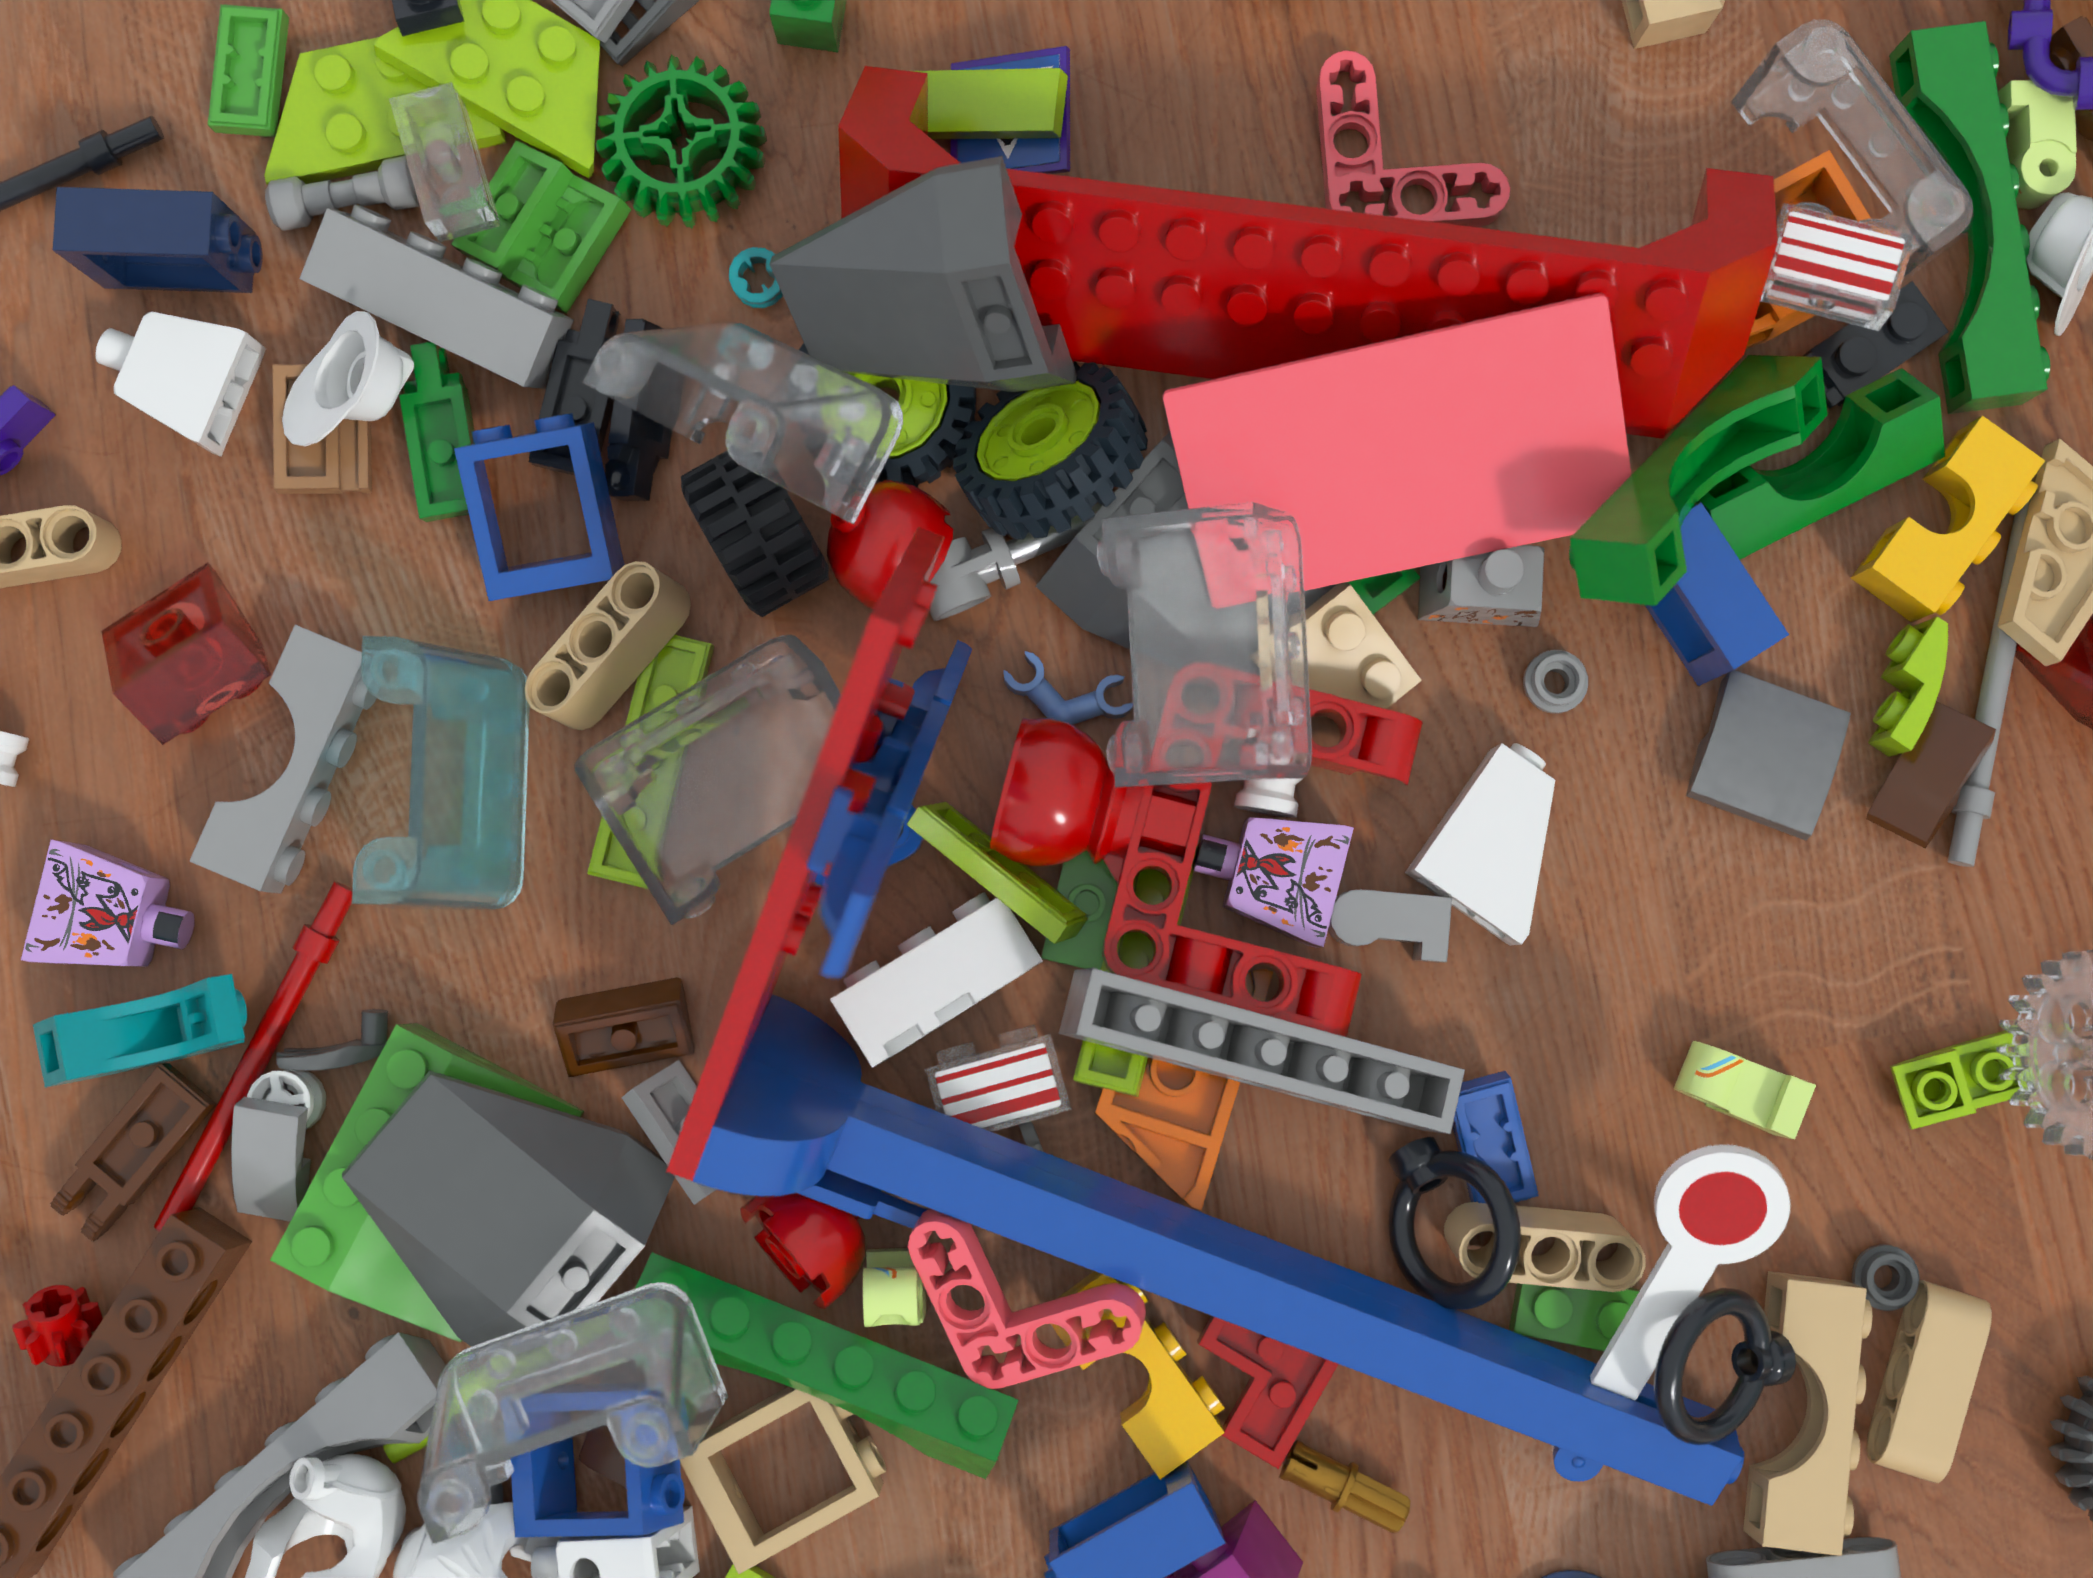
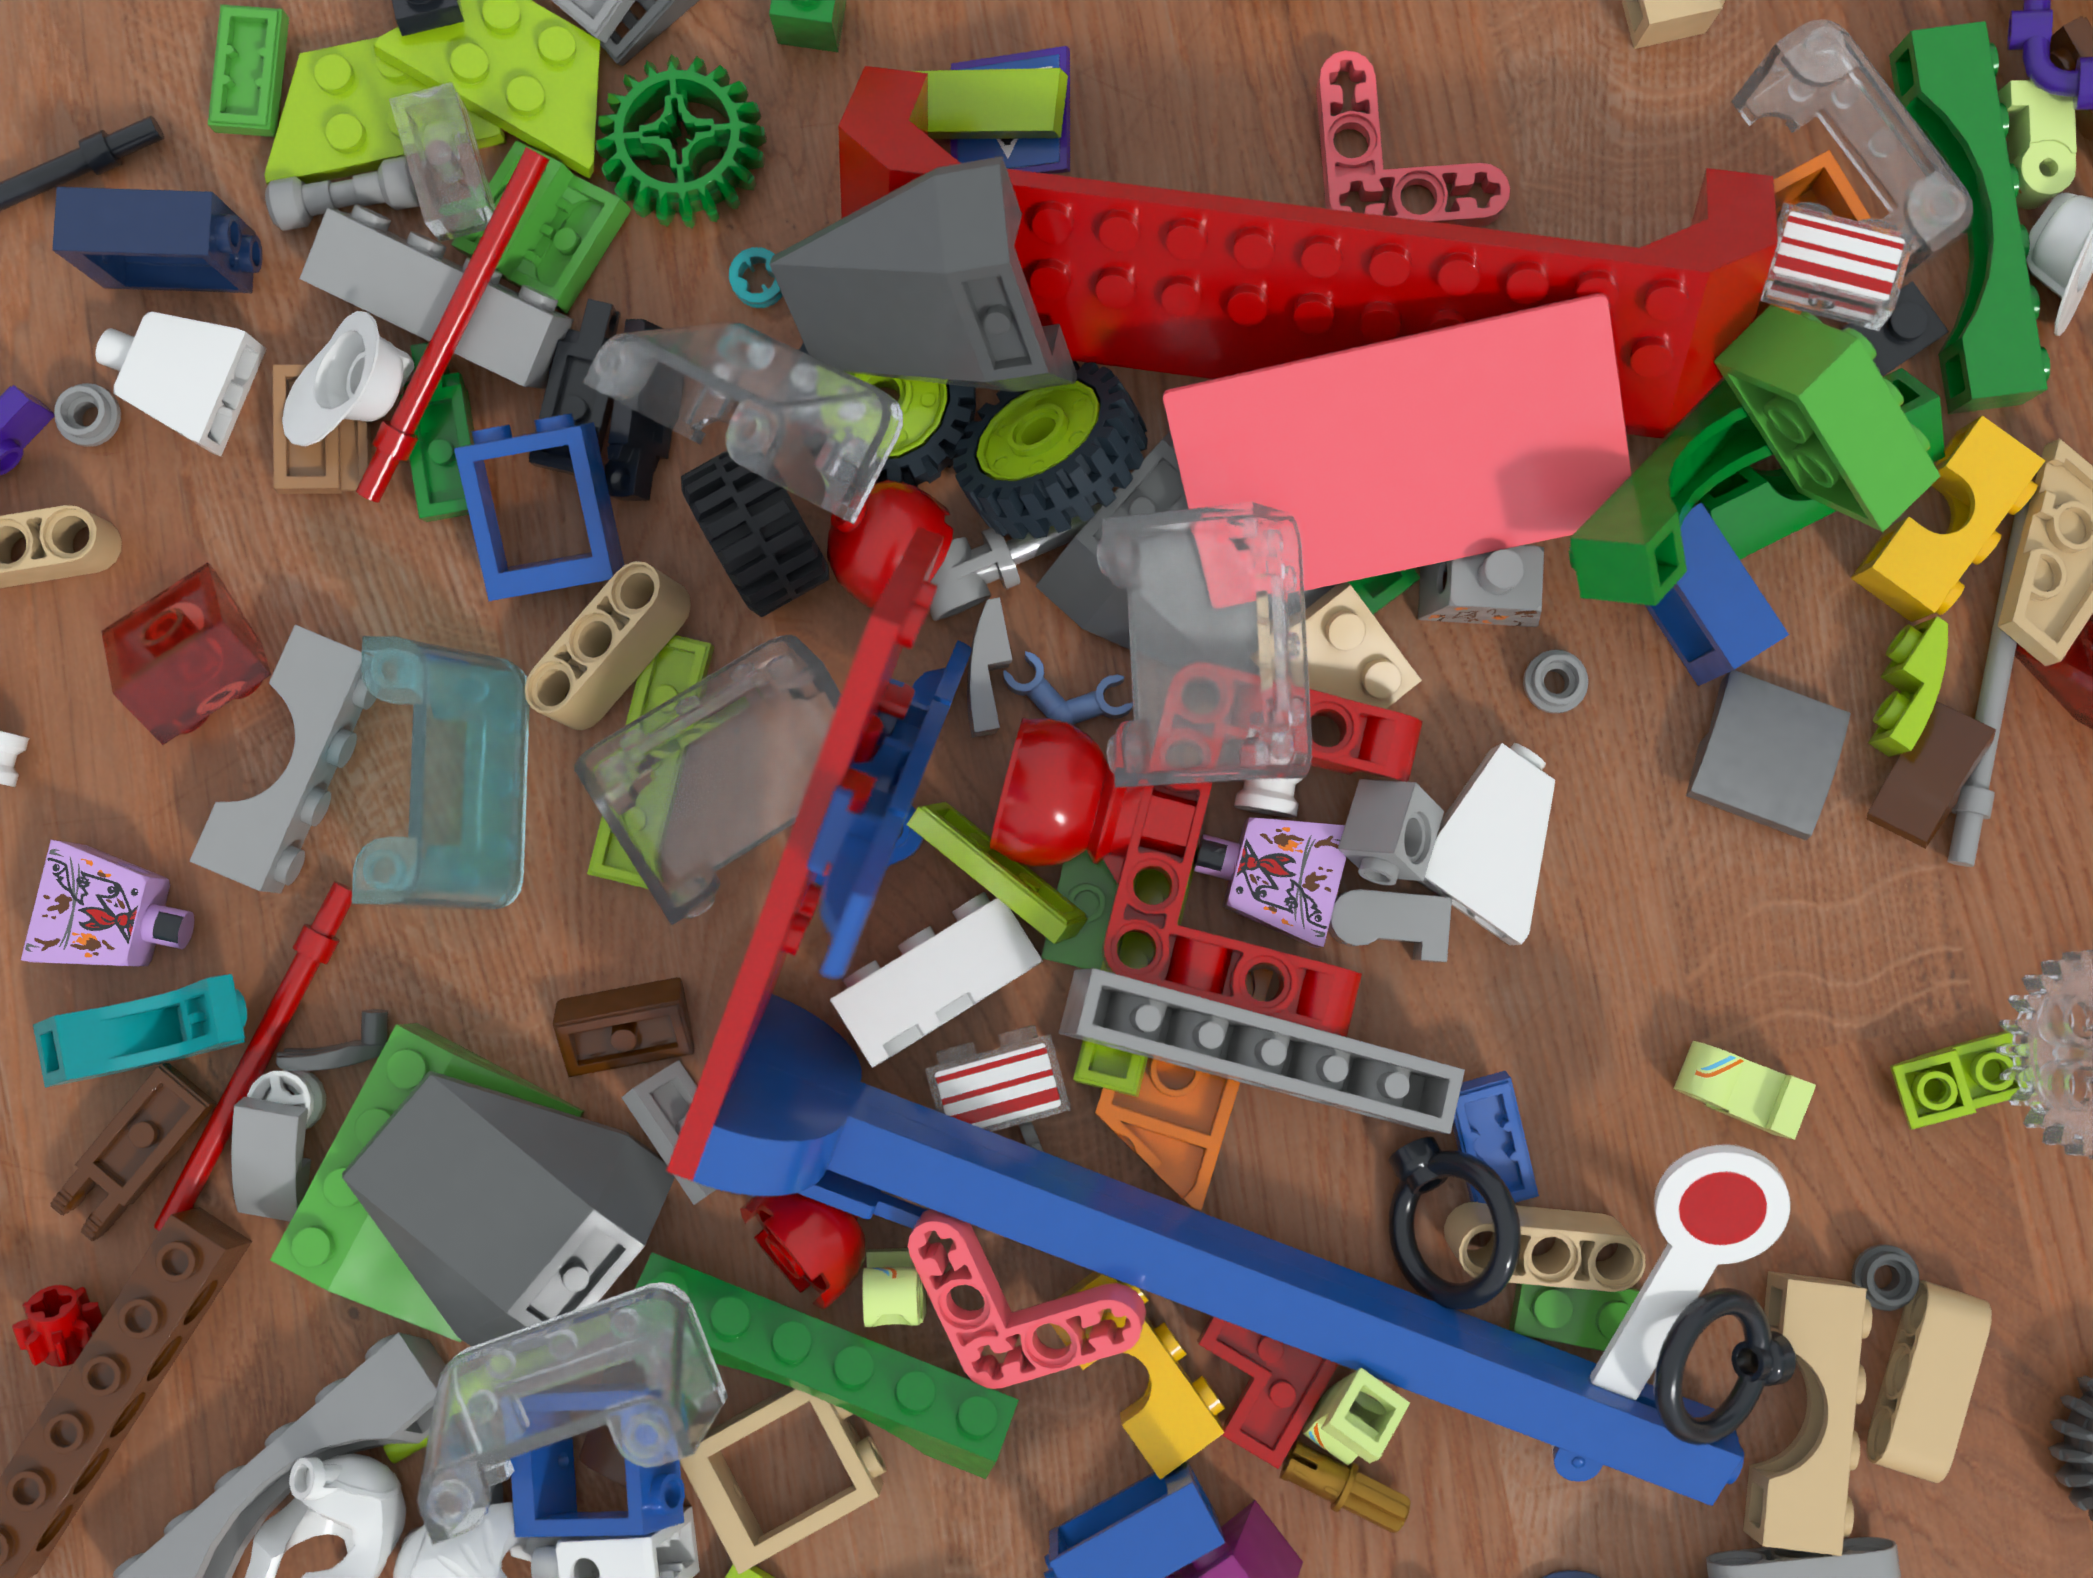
none -> light grey plate [54,383,121,447]
none -> red bar [356,147,550,503]
none -> light grey slope [967,597,1012,738]
none -> yellowish green leg [1302,1368,1410,1465]
none -> light grey brick [1338,779,1444,885]
none -> bright green brick [1714,305,1941,532]

